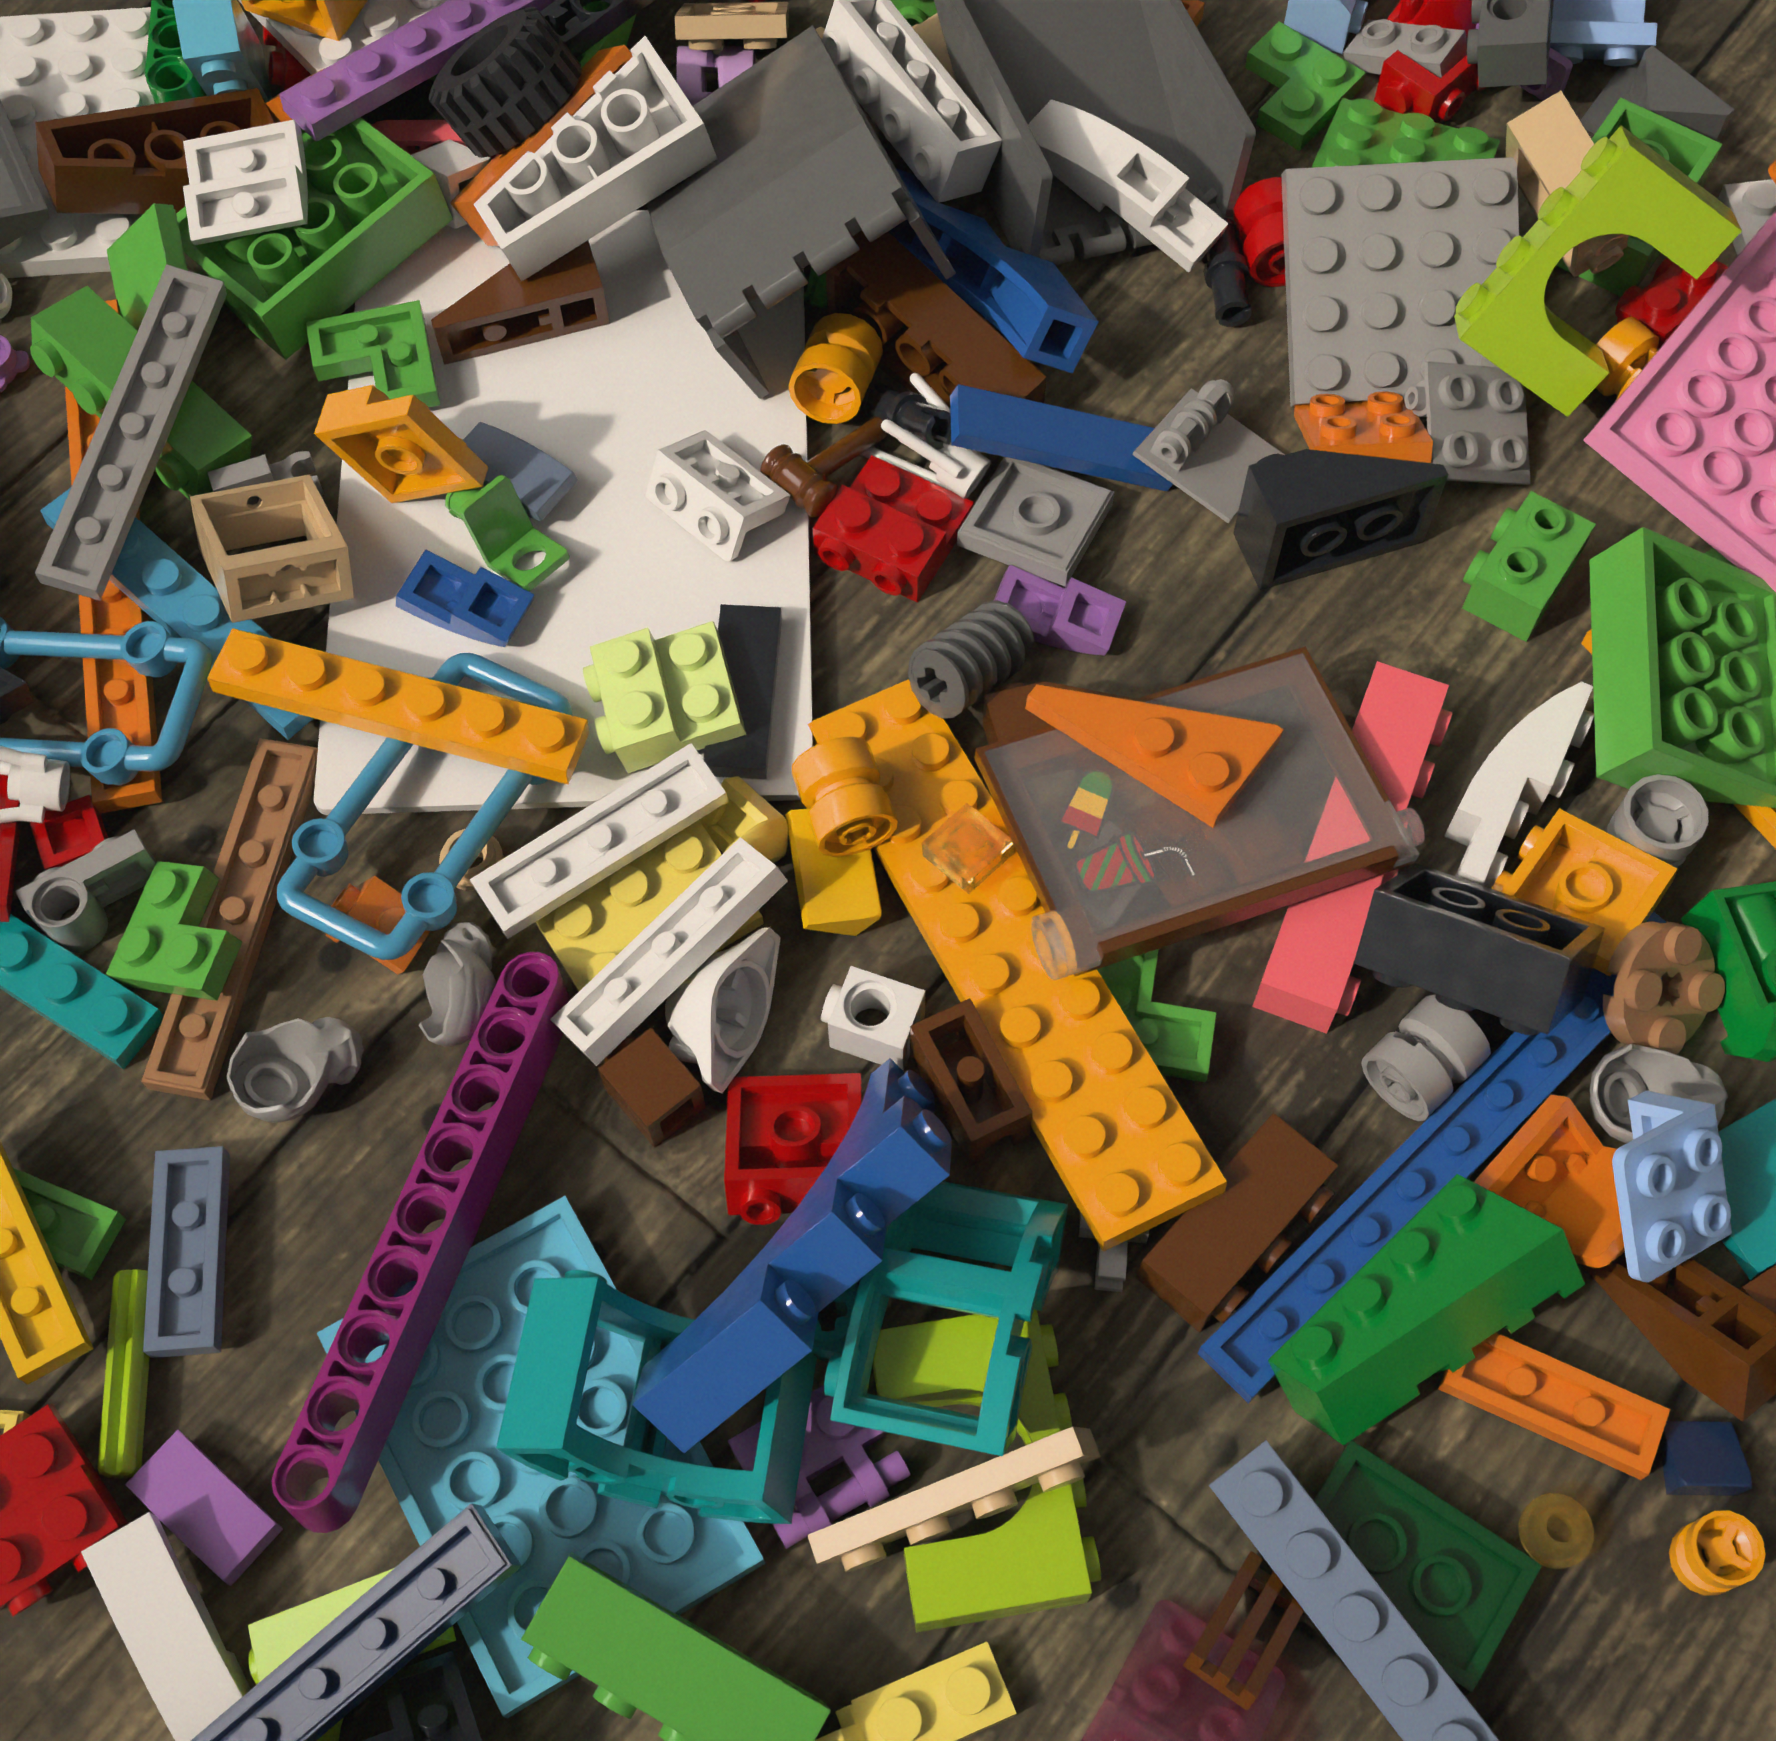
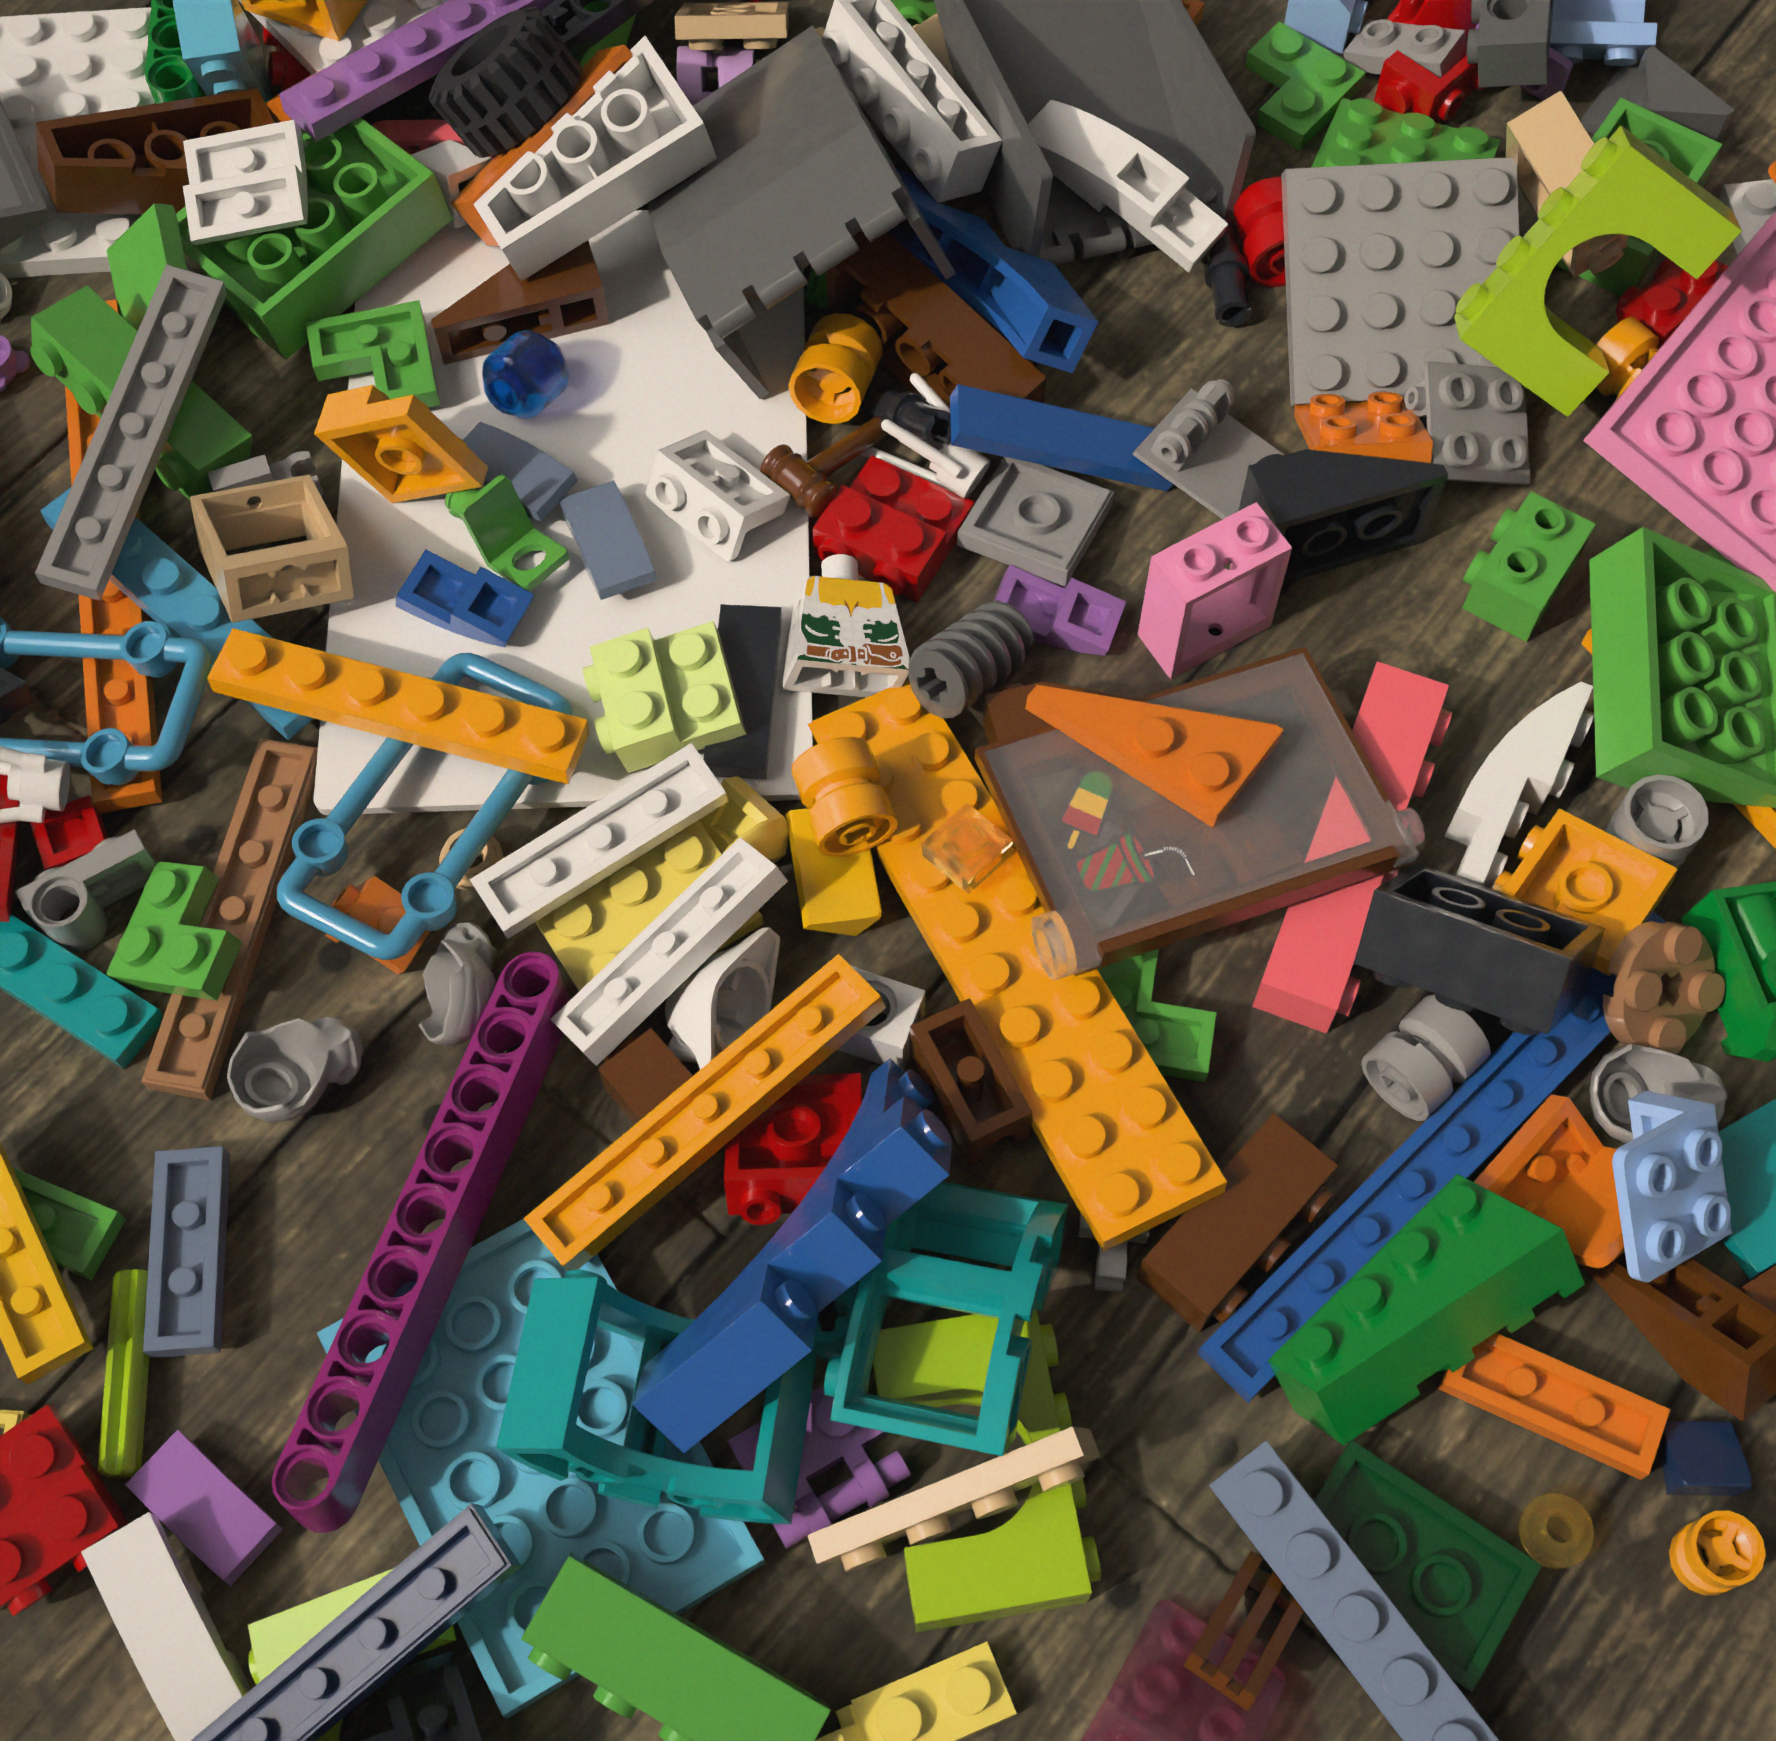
none -> clear blue head [482,330,569,419]
none -> light orange plate [523,954,886,1271]
none -> sand blue slope [559,480,658,600]
none -> torso [782,554,910,697]
none -> bright pink window [1138,502,1292,680]

